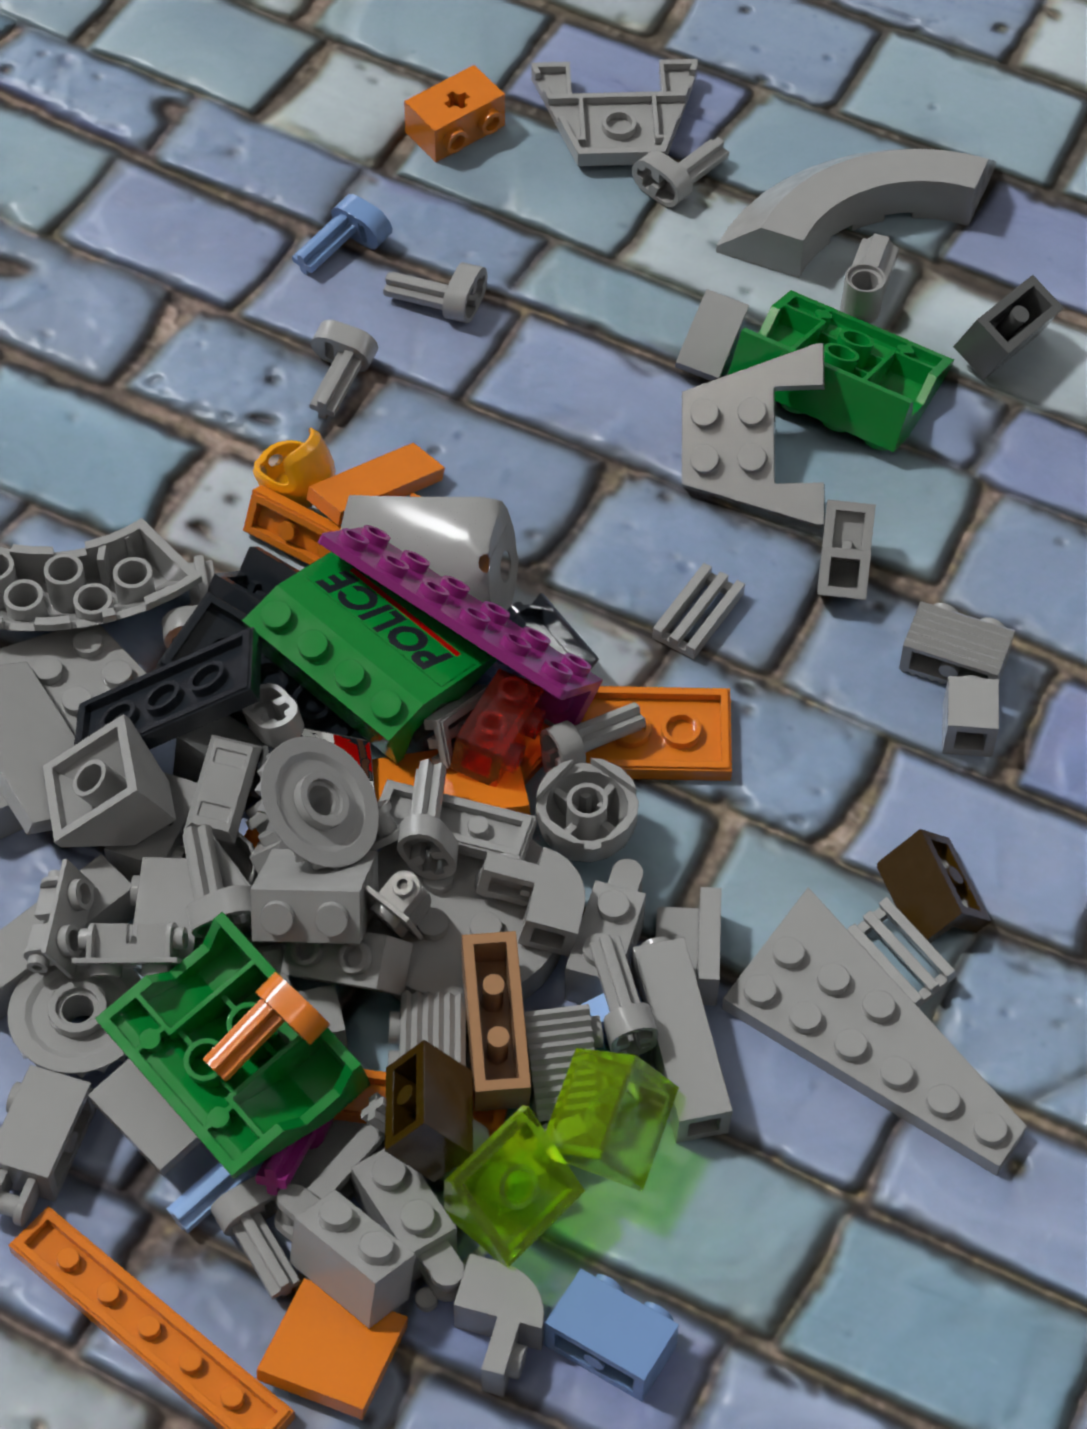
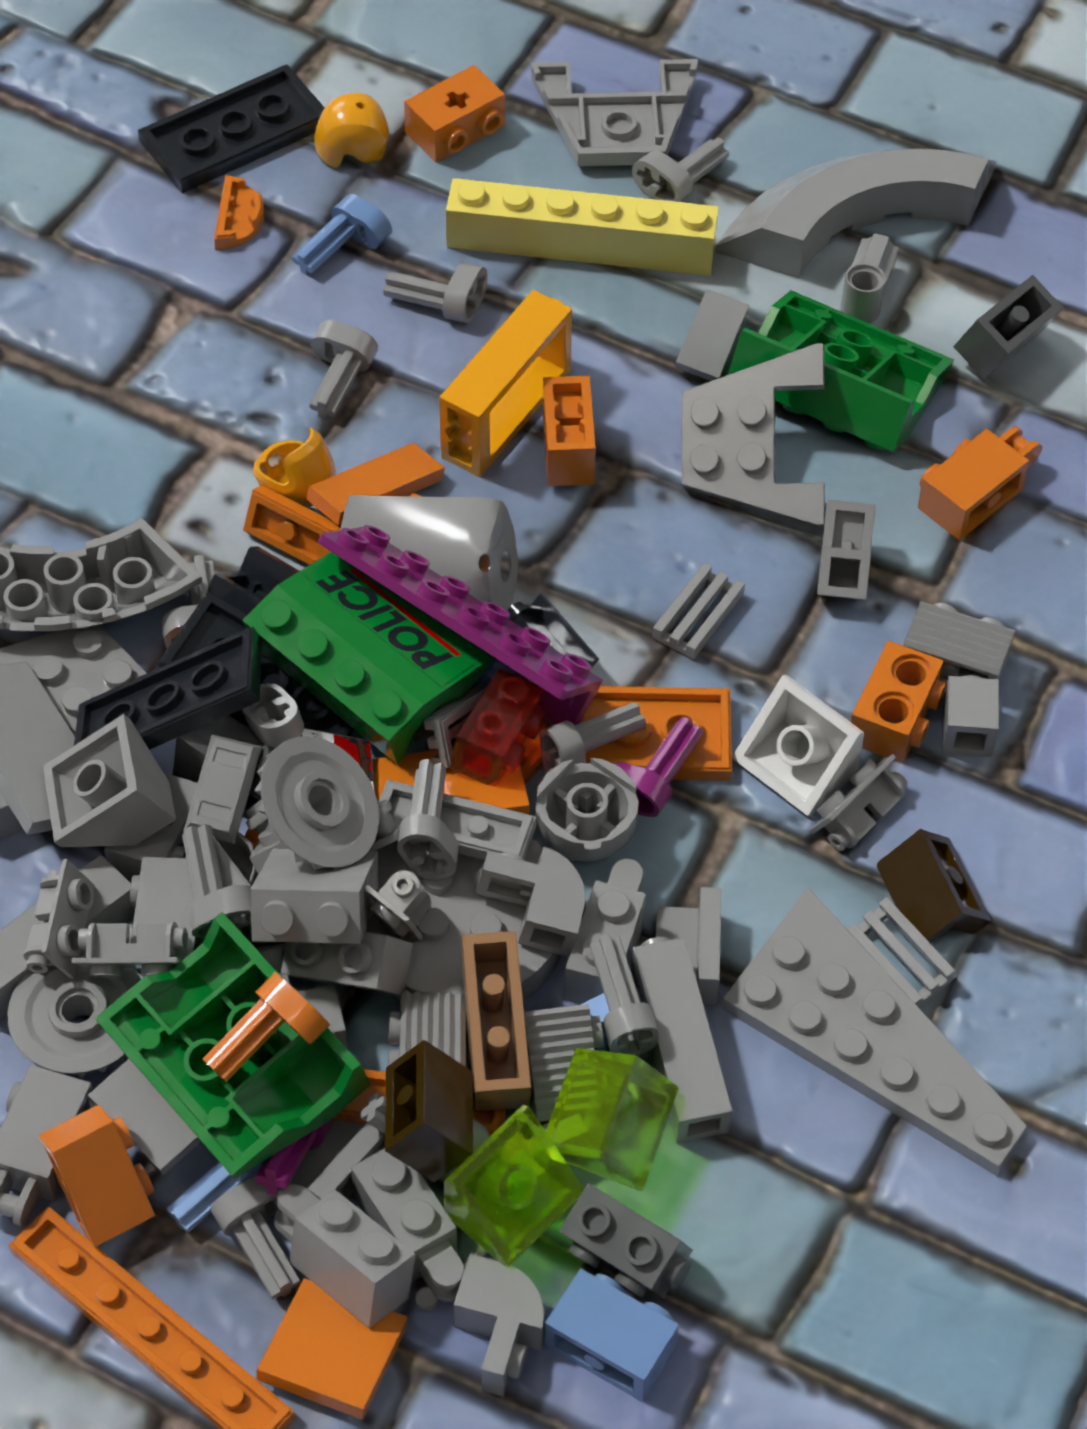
none -> orange brick [38,1104,155,1247]
none -> black tile [138,64,325,193]
none -> orange tile [214,175,265,250]
none -> light orange helmet [314,93,389,168]
none -> light orange window [439,290,572,477]
none -> light yellow brick [446,178,719,276]
none -> orange brick [543,376,596,486]
none -> dark grey brick [559,1183,693,1298]
none -> magenta piece [615,717,703,817]
none -> white slope [732,675,864,816]
none -> light grey hinge [809,754,908,851]
none -> orange brick [851,640,947,763]
none -> orange brick [917,426,1042,541]

